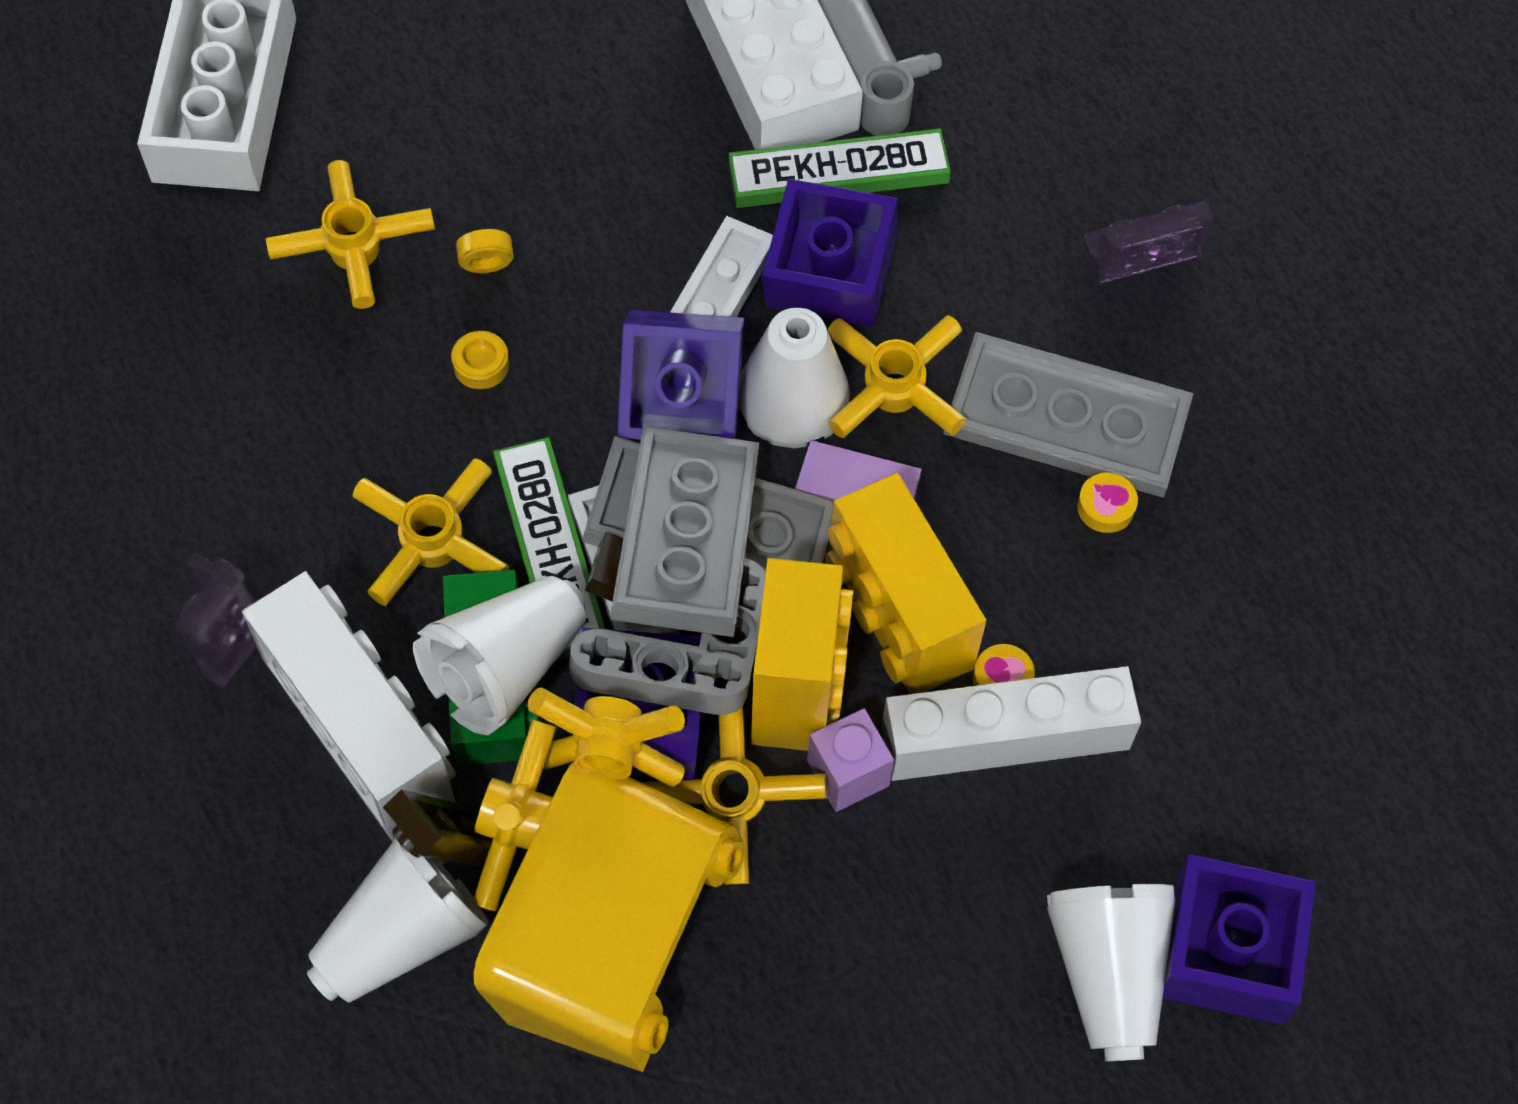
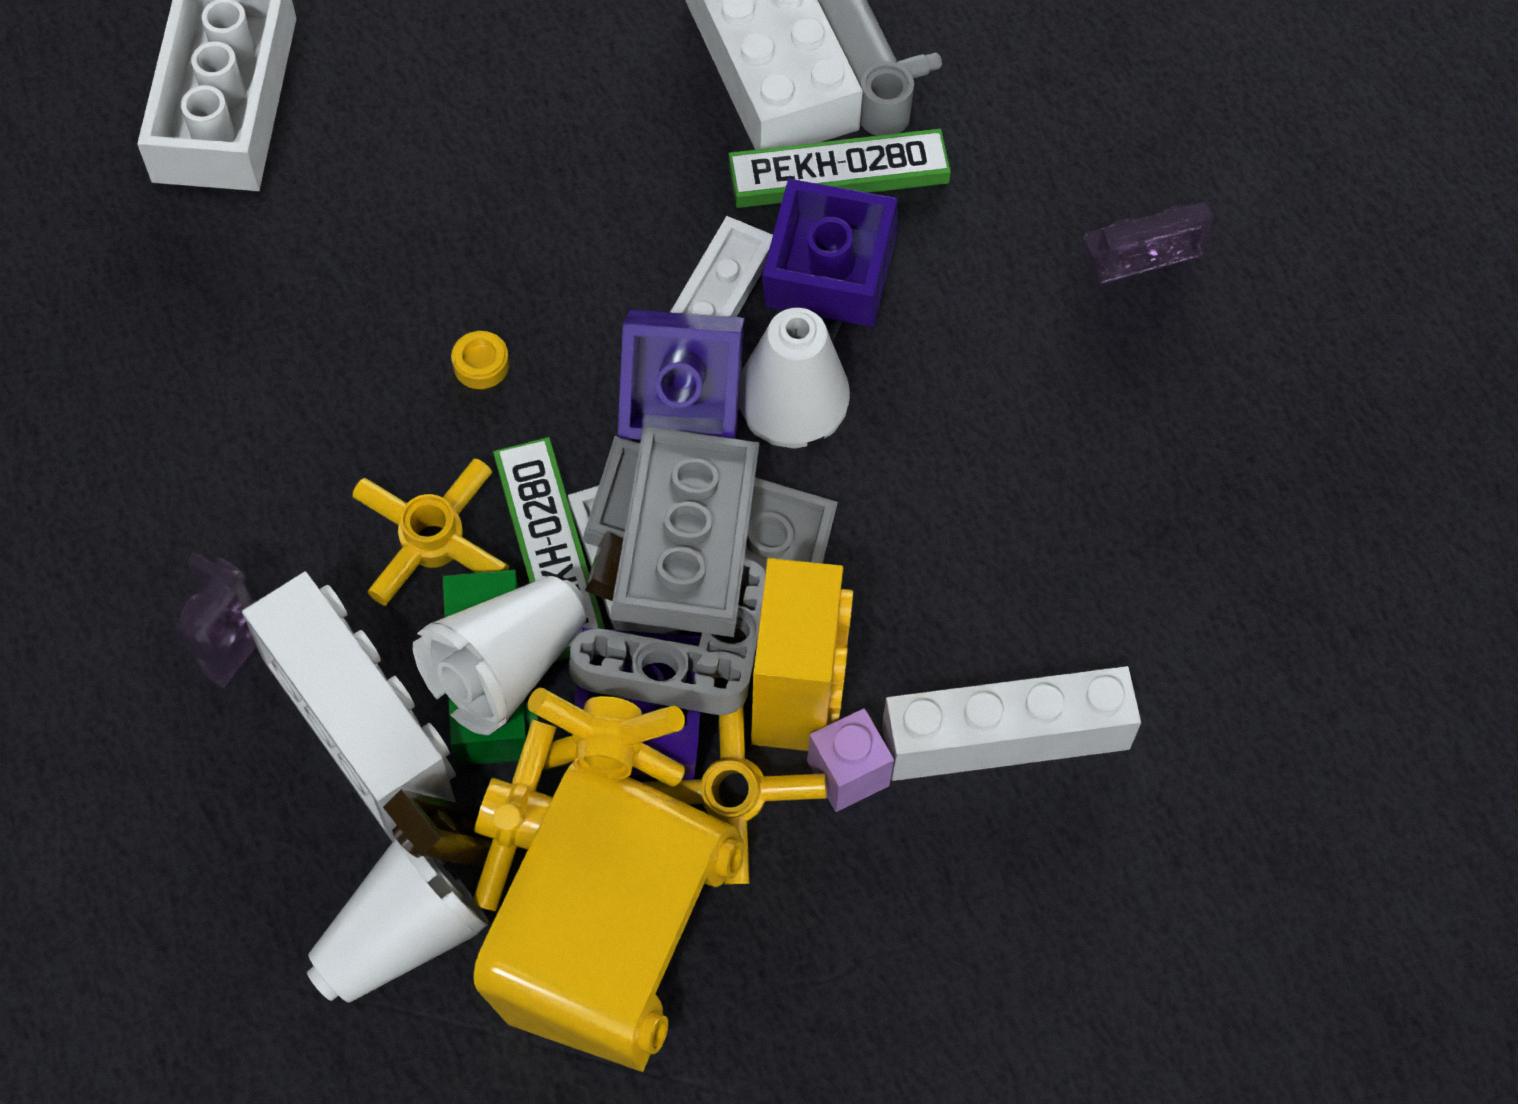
yellow bar [266,160,435,309] -> none
yellow tile [456,229,514,273] -> none
lavender tile [795,440,922,501] -> none
yellow brick [825,472,986,694] -> none
yellow bar [827,315,966,438] -> none
light grey tile [943,332,1194,498] -> none
tile [973,644,1035,686] -> none
white cone [1047,884,1176,1061] -> none
yellow tile [1077,472,1138,533] -> none
dark purple brick [1163,854,1316,1025] -> none

